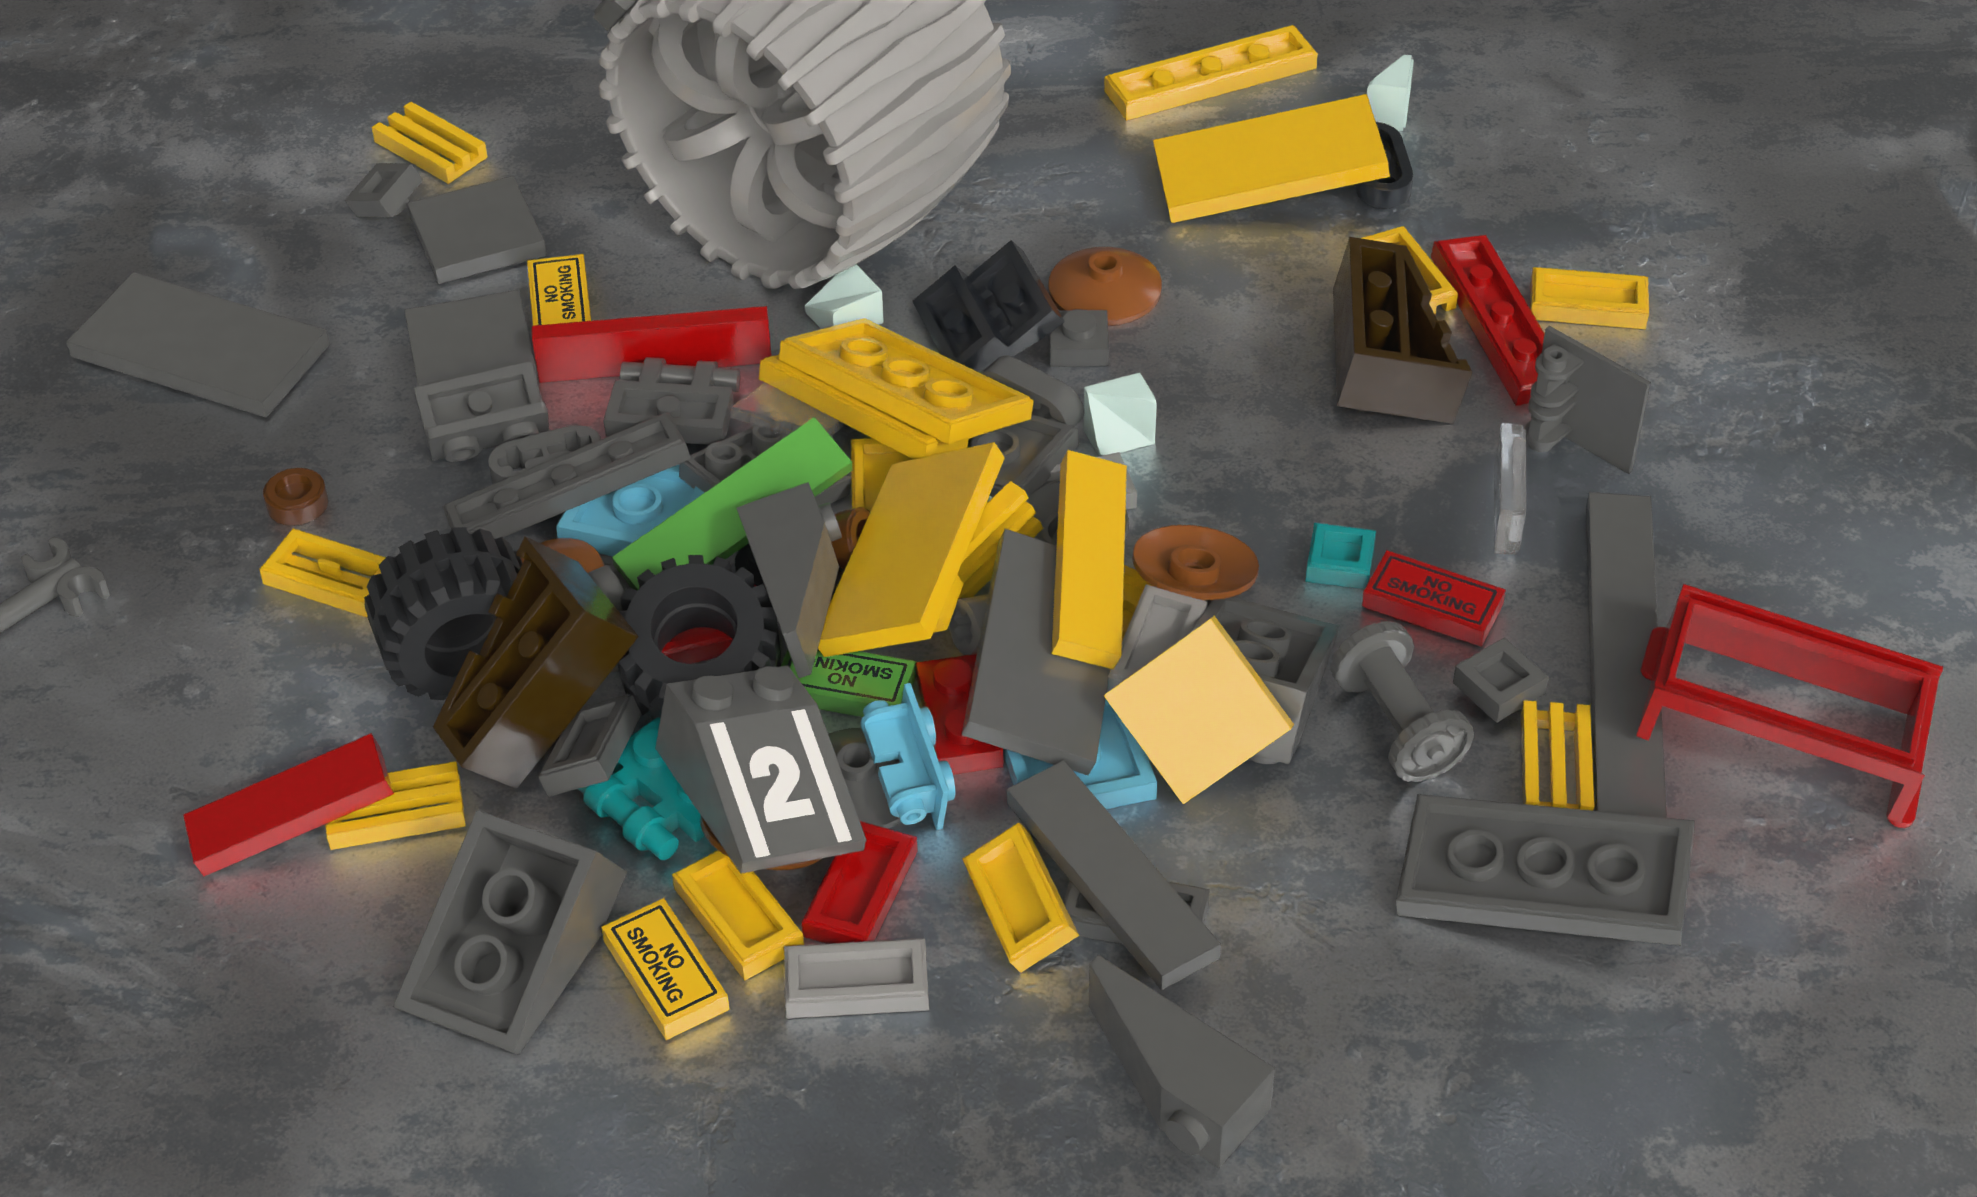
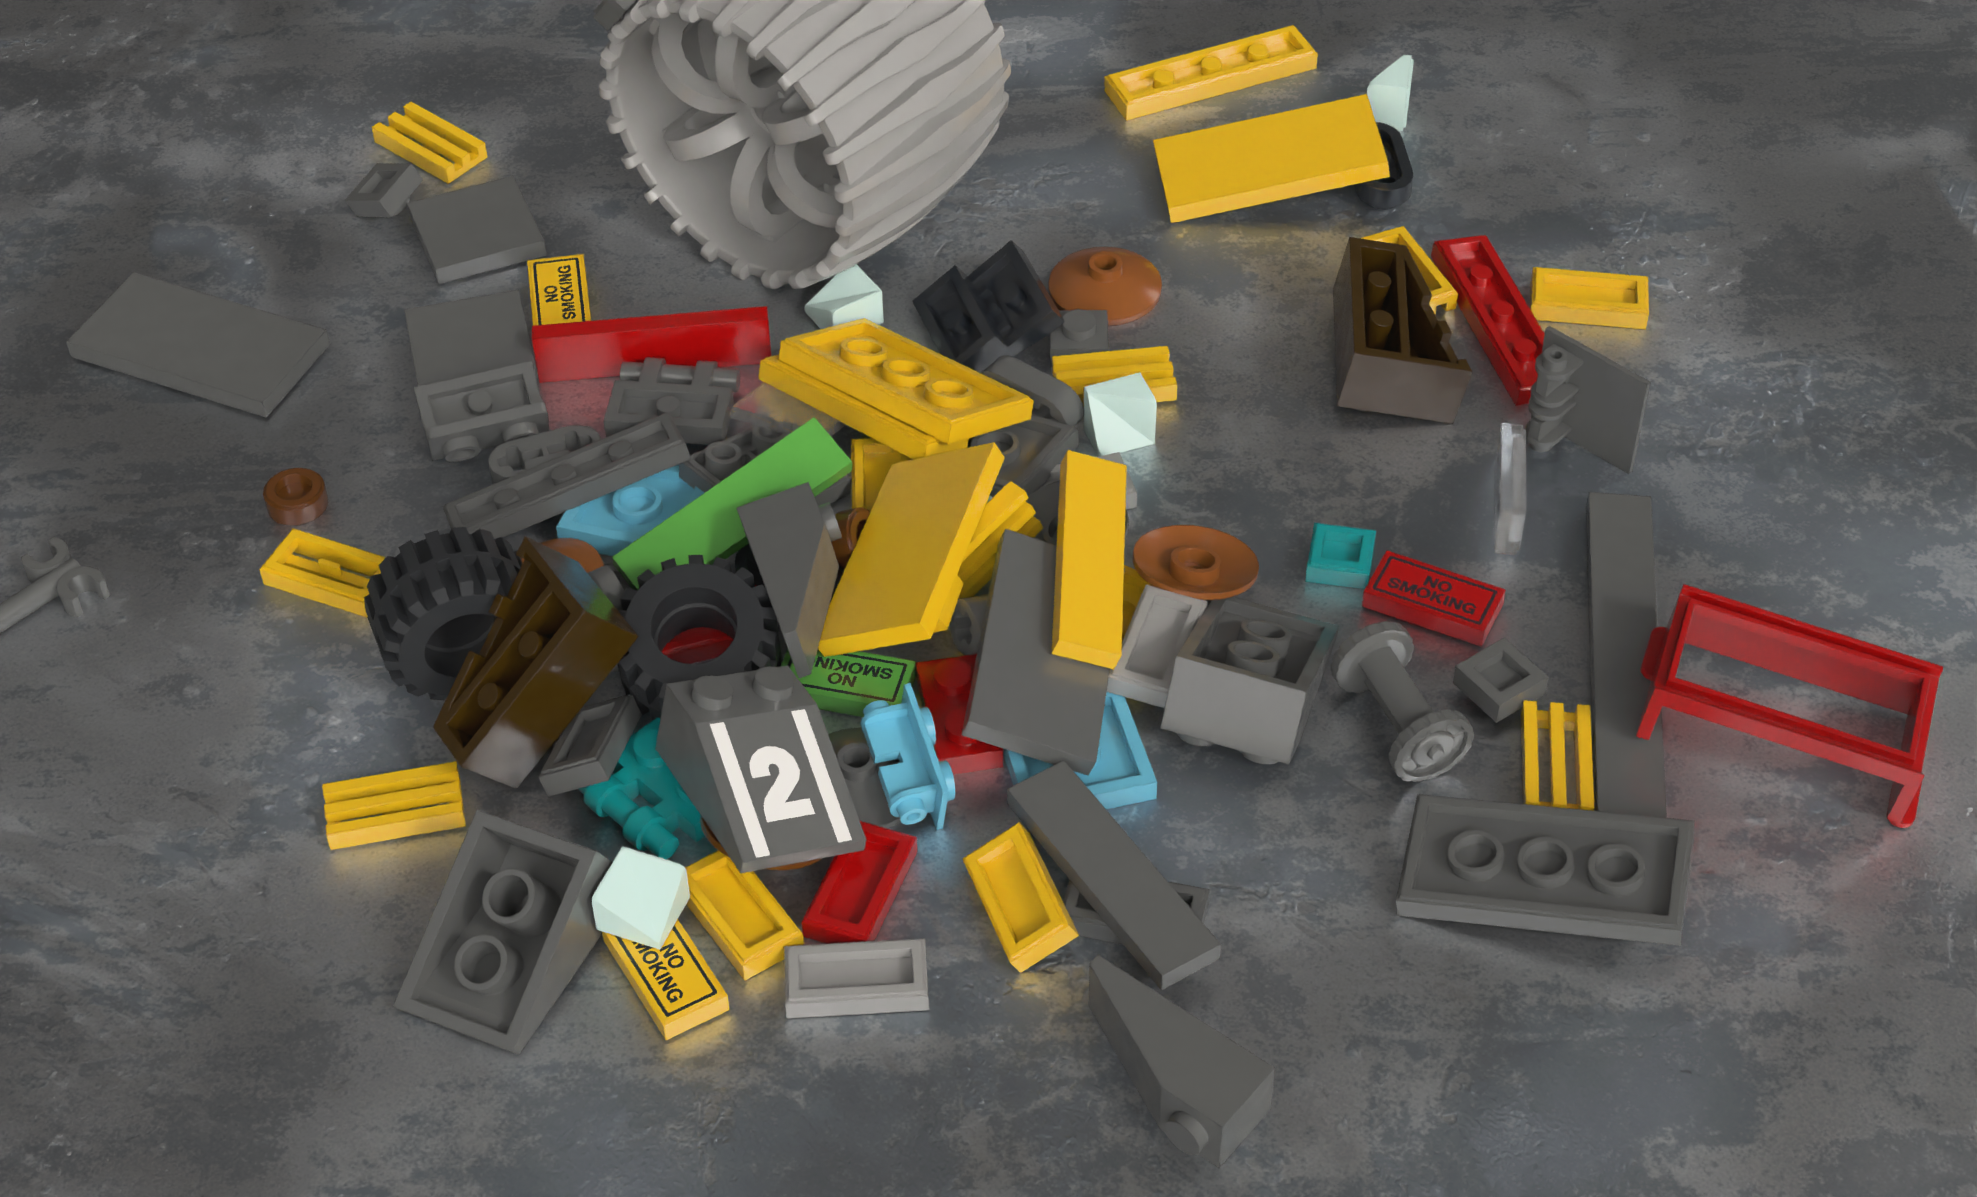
red tile [183,733,394,877] -> none
yellow tile [1103,615,1294,804] -> none
none -> light aqua slope [592,846,690,950]
none -> yellow tile [1052,346,1177,407]

